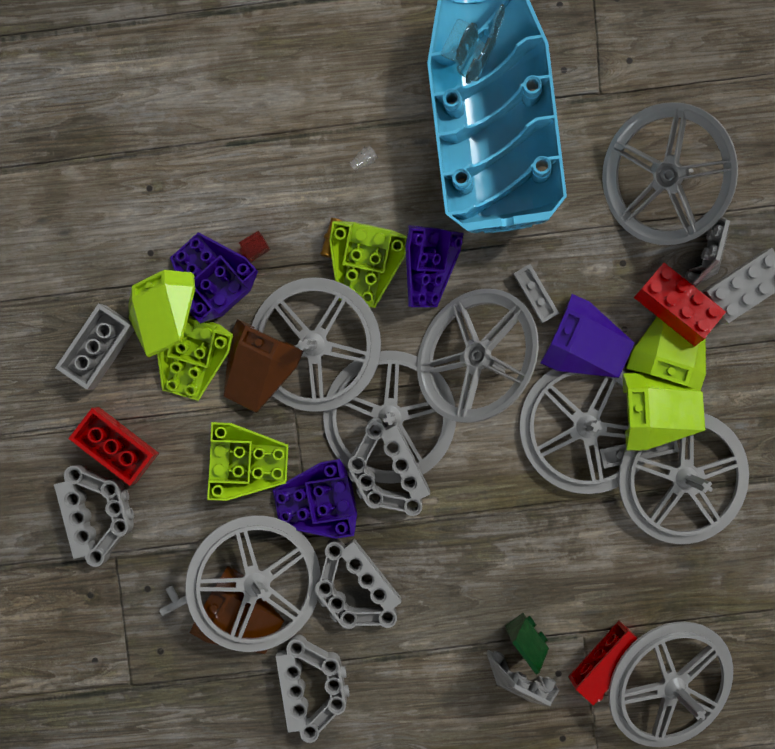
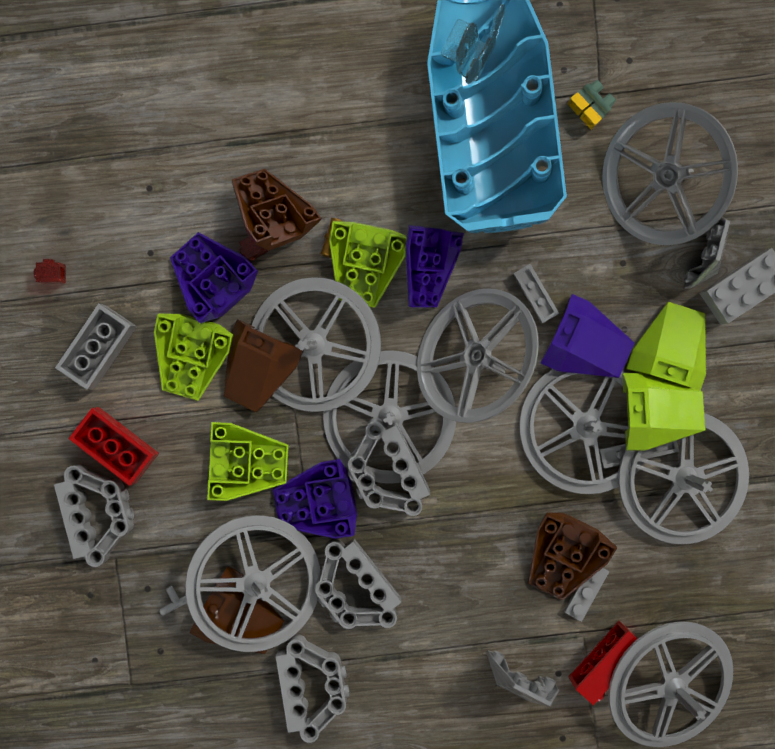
lime wedge [128,270,195,357] -> none
clear cone [349,145,378,172] -> none
dark green slope [505,613,549,675] -> none
red brick [634,263,726,347] -> none
none -> clear red brick [33,259,66,284]
none -> reddish brown wedge [232,169,322,250]
none -> reddish brown wedge [528,513,617,601]
none -> light grey plate [564,568,609,622]
none -> hips [567,80,616,130]

